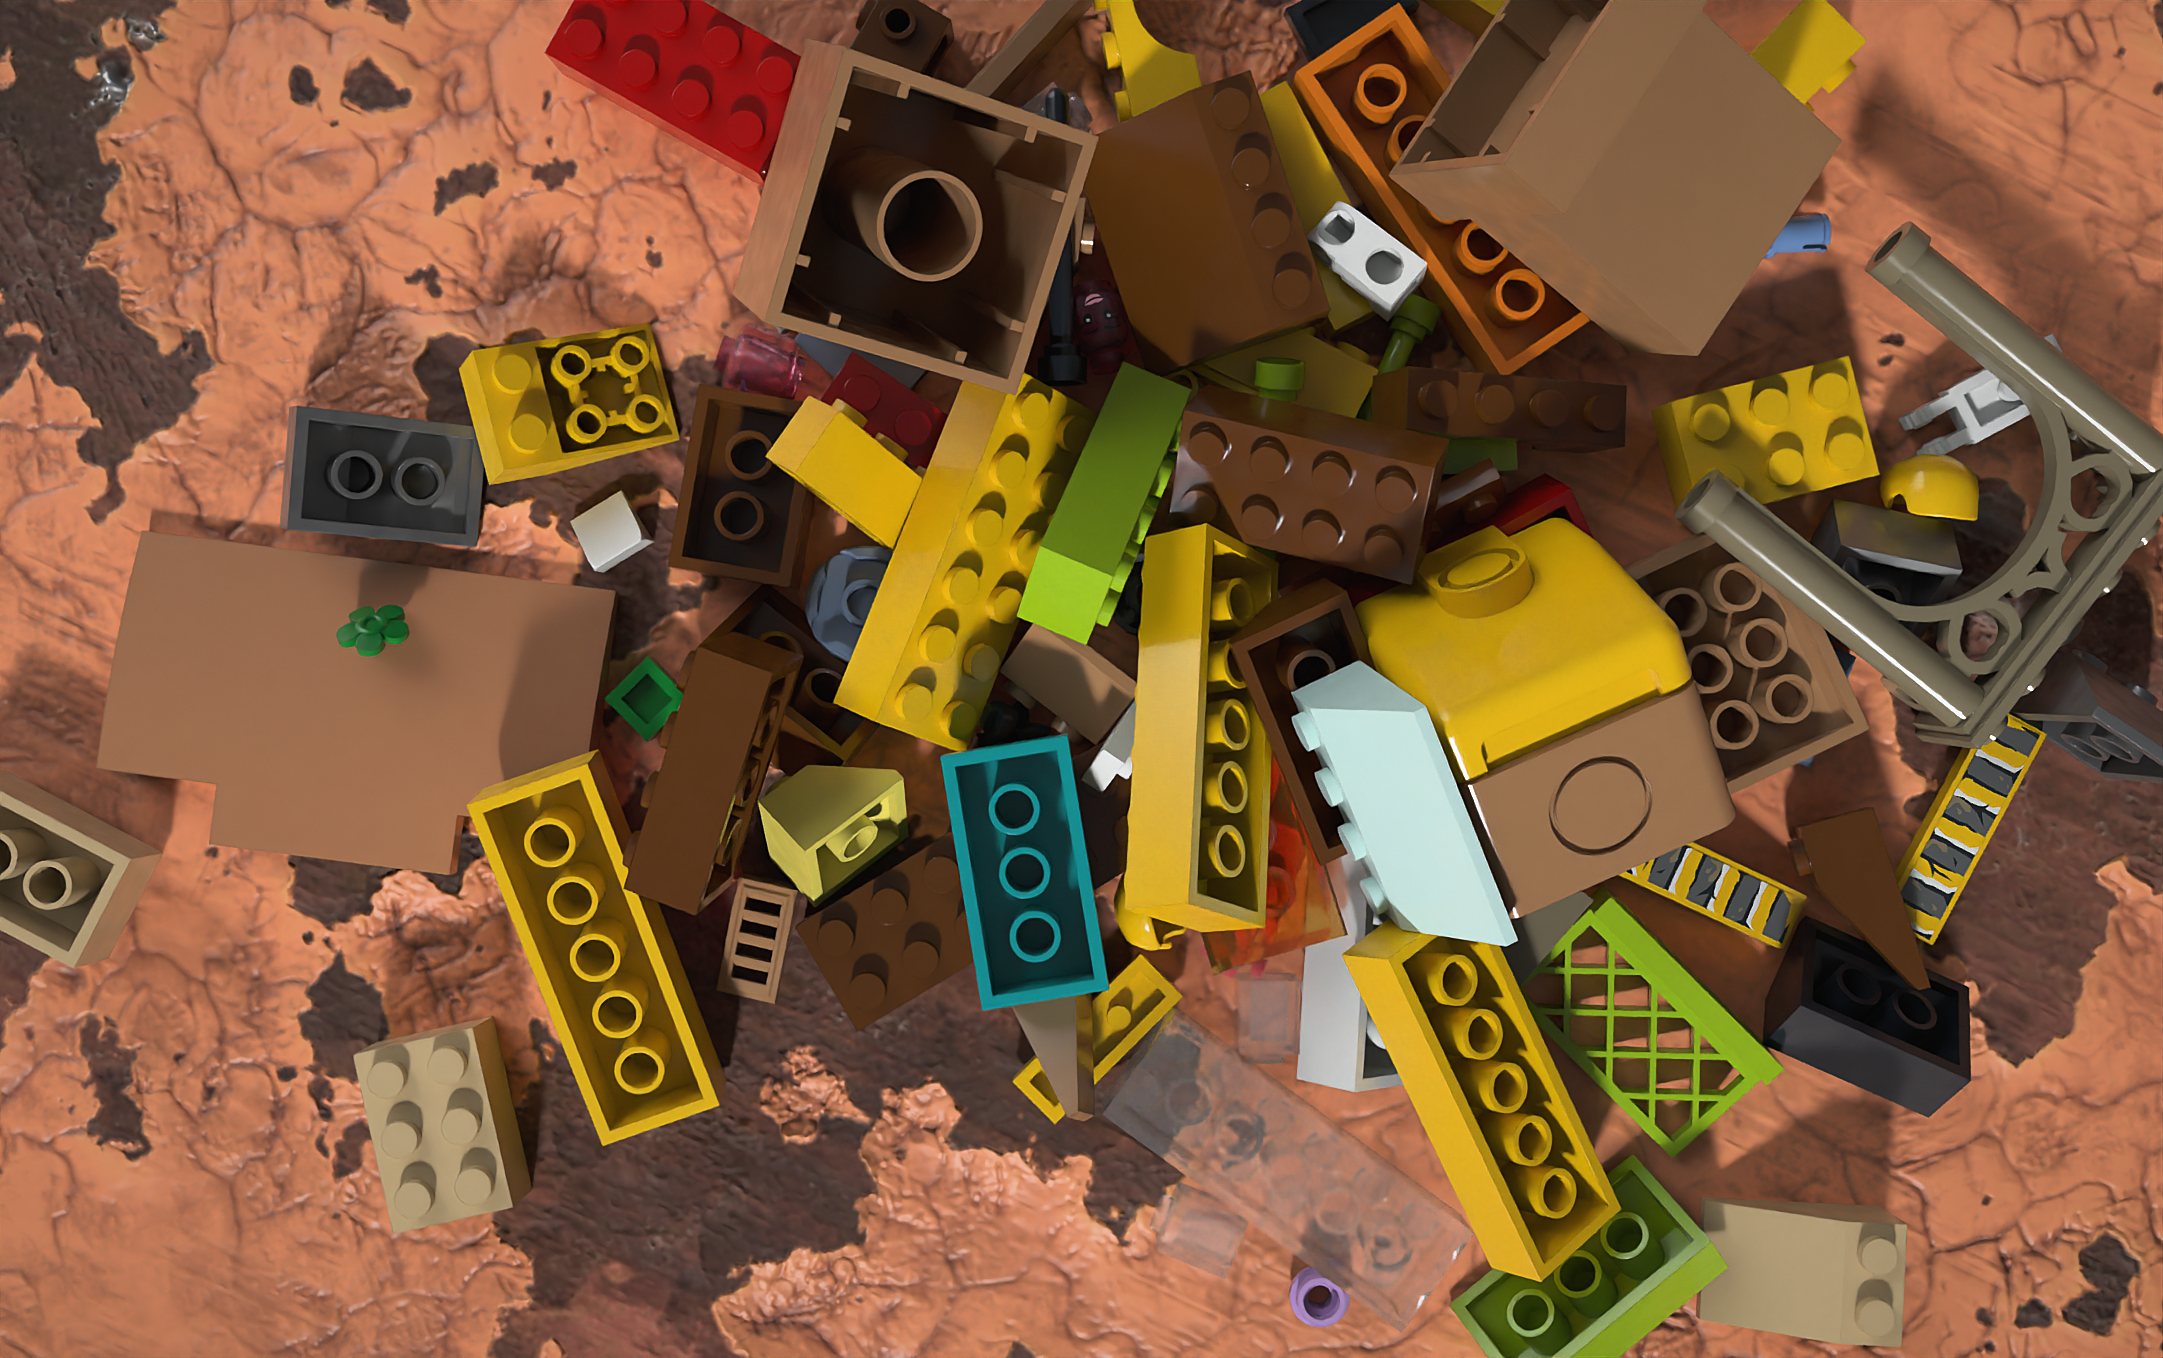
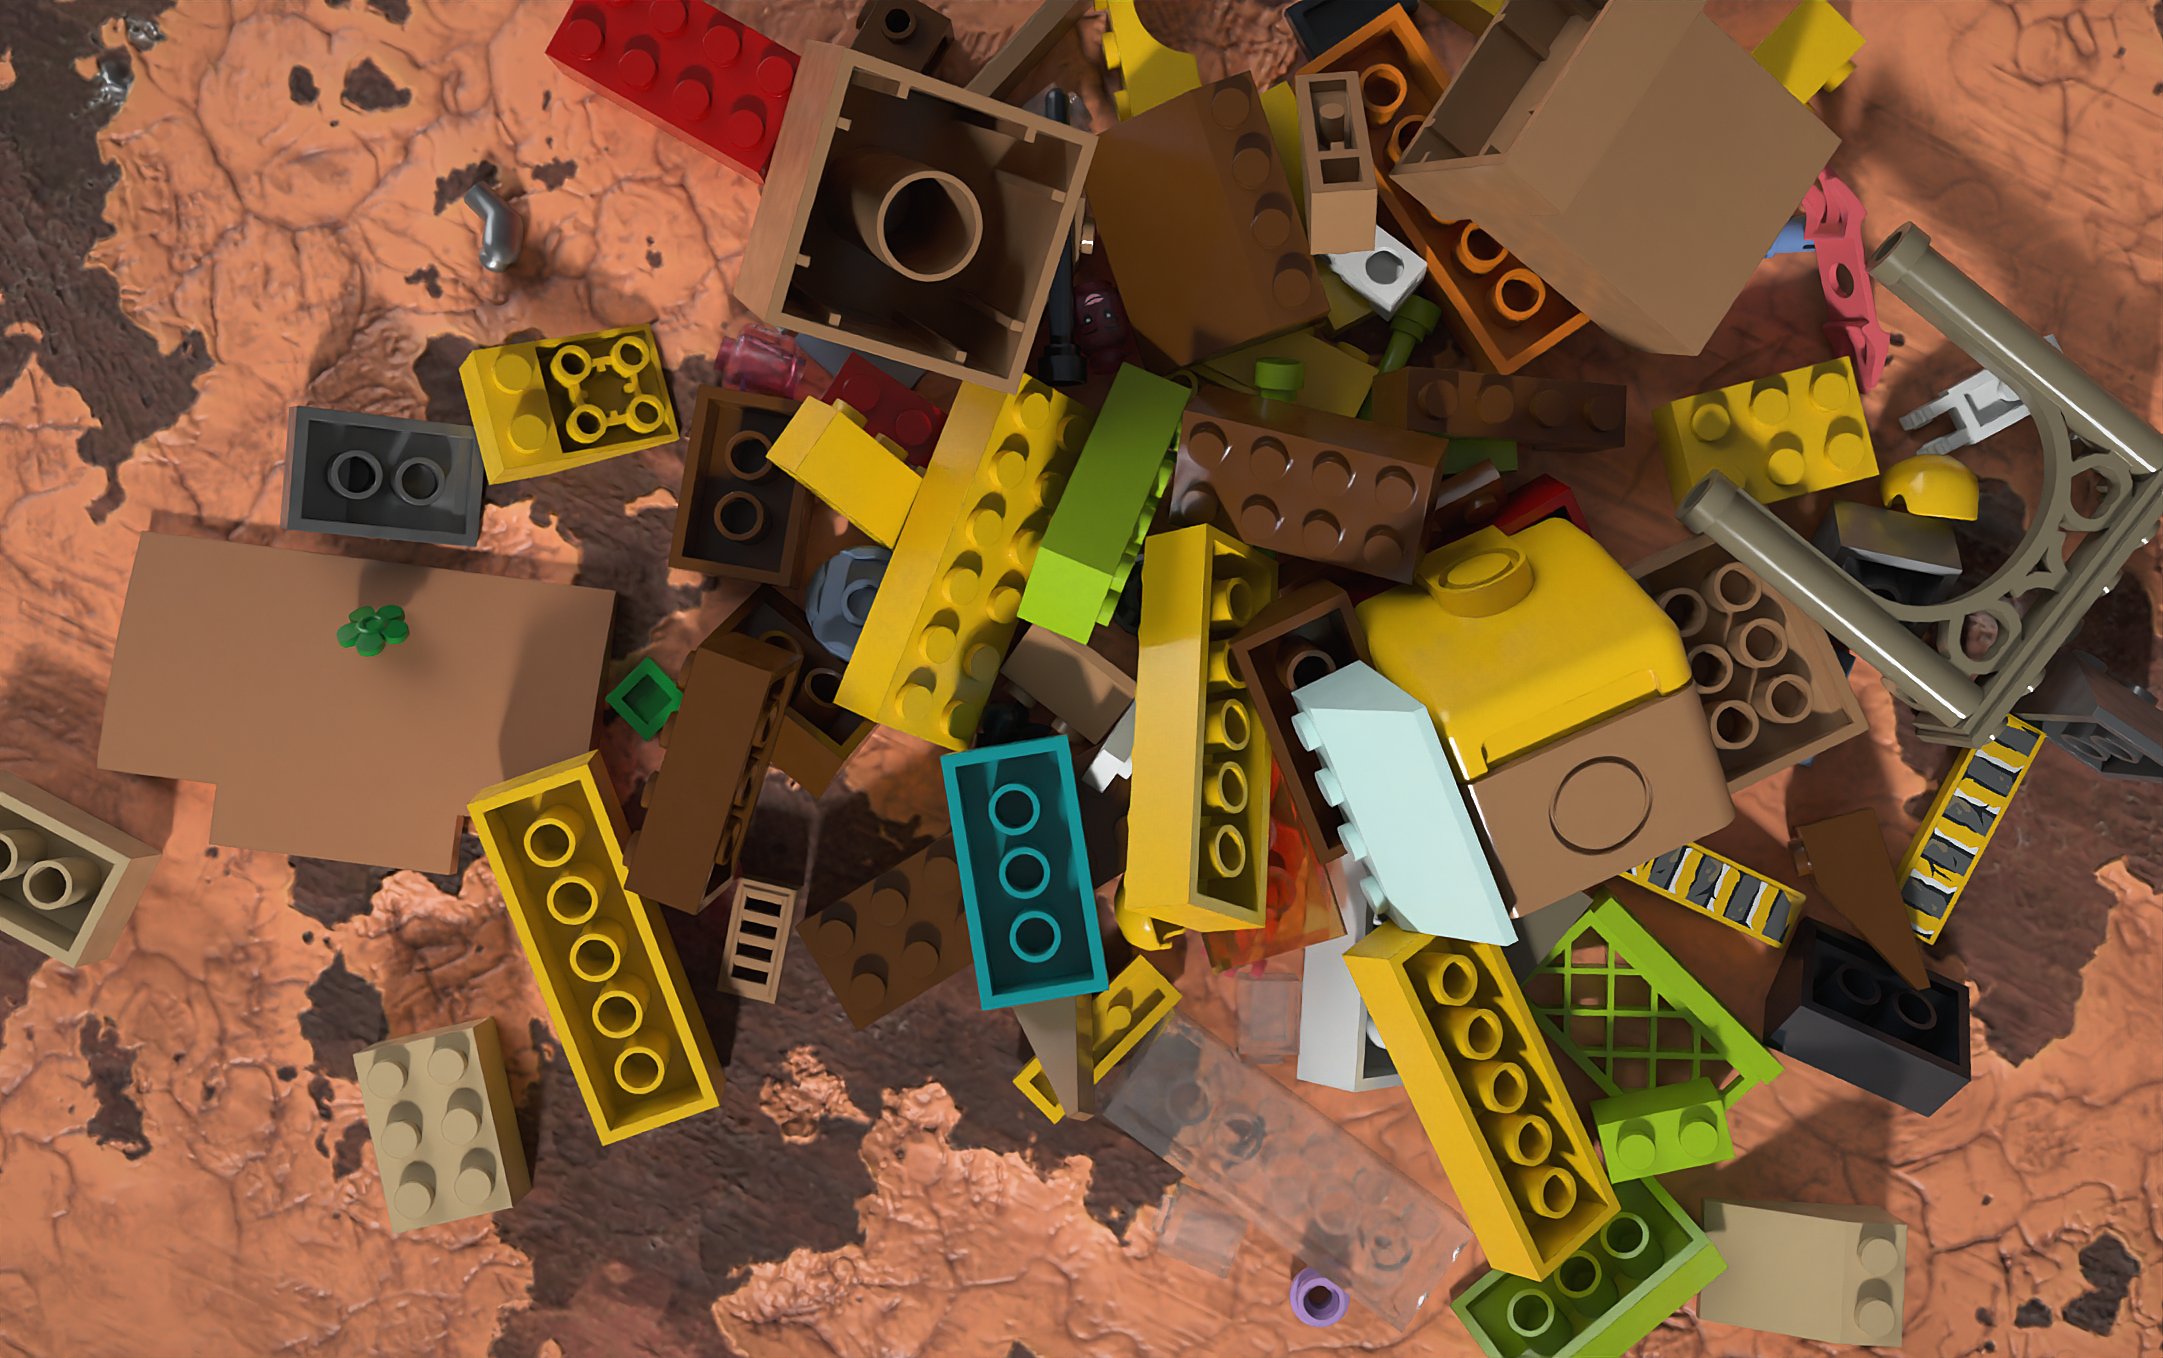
white slope [570,490,654,573] -> none
light yellow slope [758,765,909,907] -> none
none -> flat silver arm [464,181,524,273]
none -> medium nougat slope [1295,71,1378,255]
none -> lime brick [1589,1076,1736,1184]
none -> coral piece [1801,164,1891,394]

